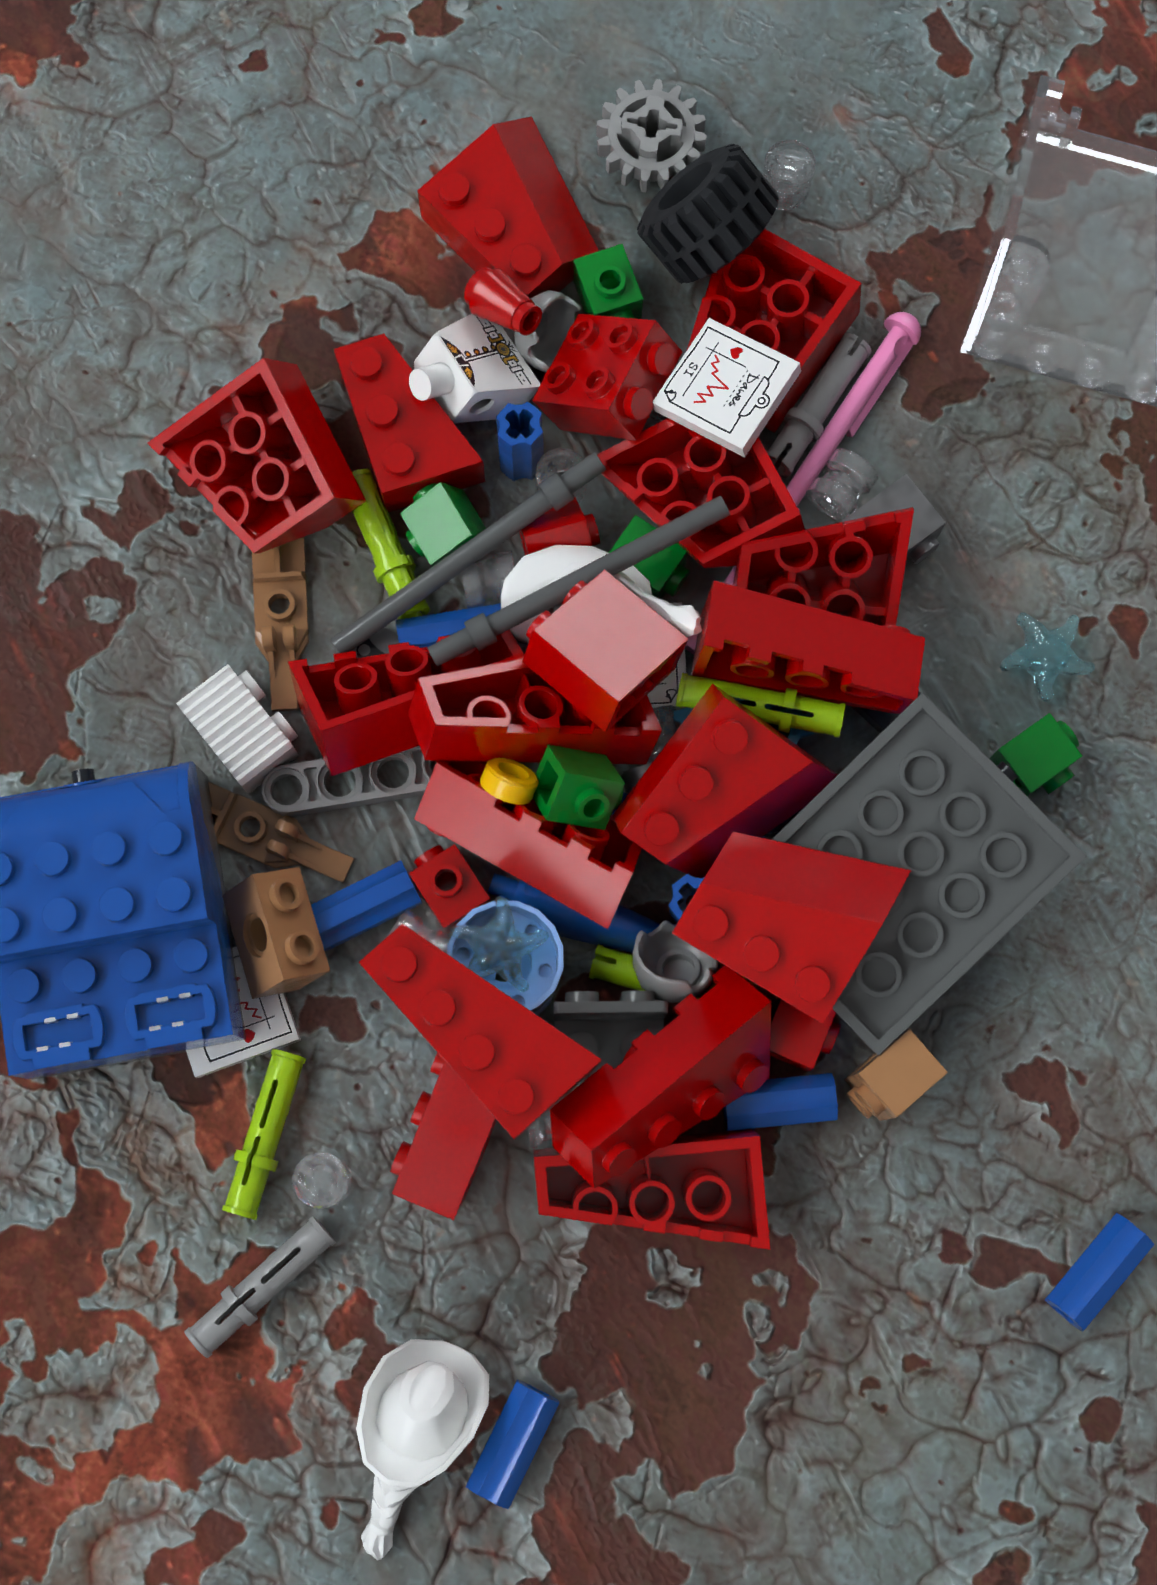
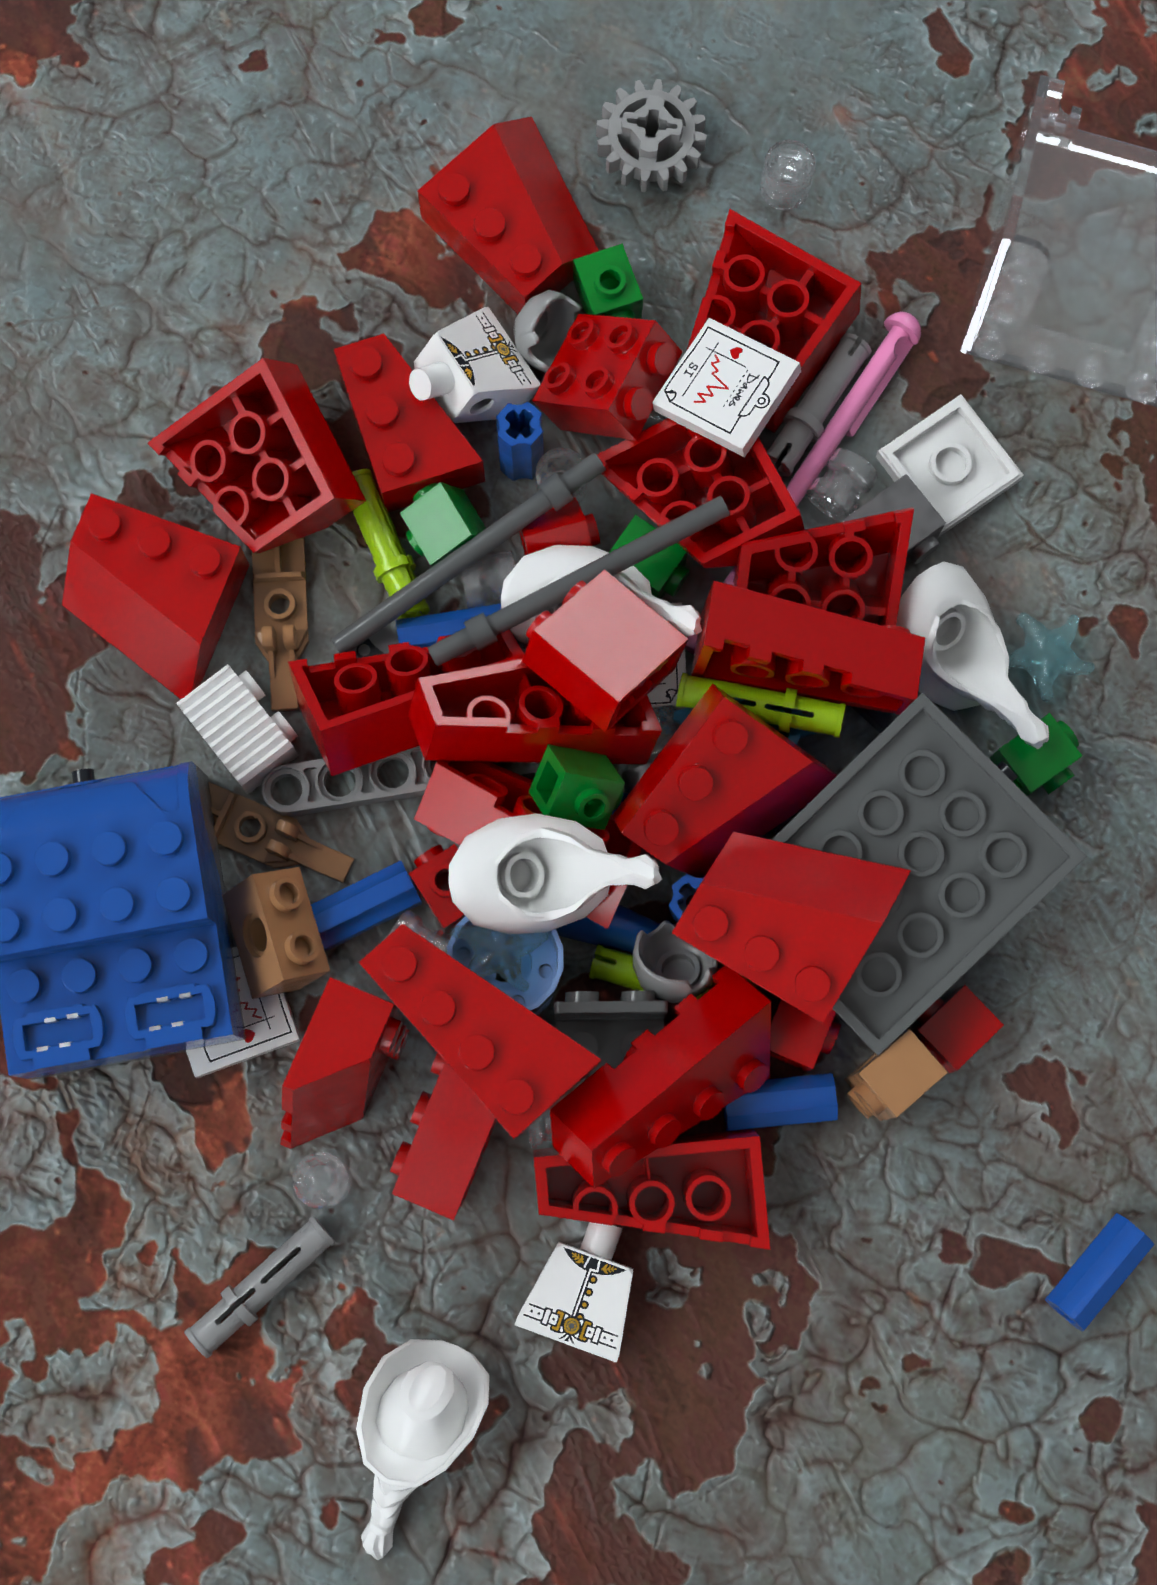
lime pin [222,1049,306,1220] -> none
red cone [464,267,542,336] -> none
blue axle [466,1379,559,1509] -> none
yellow tile [480,758,539,805] -> none
black tyre [637,144,779,284] -> none
none -> red wedge [62,493,250,700]
none -> red wedge [280,977,410,1149]
none -> white hat [449,813,662,935]
none -> white torso [515,1222,633,1363]
none -> white tile [876,394,1024,538]
none -> white hat [896,562,1049,749]
none -> red brick [912,985,1004,1074]

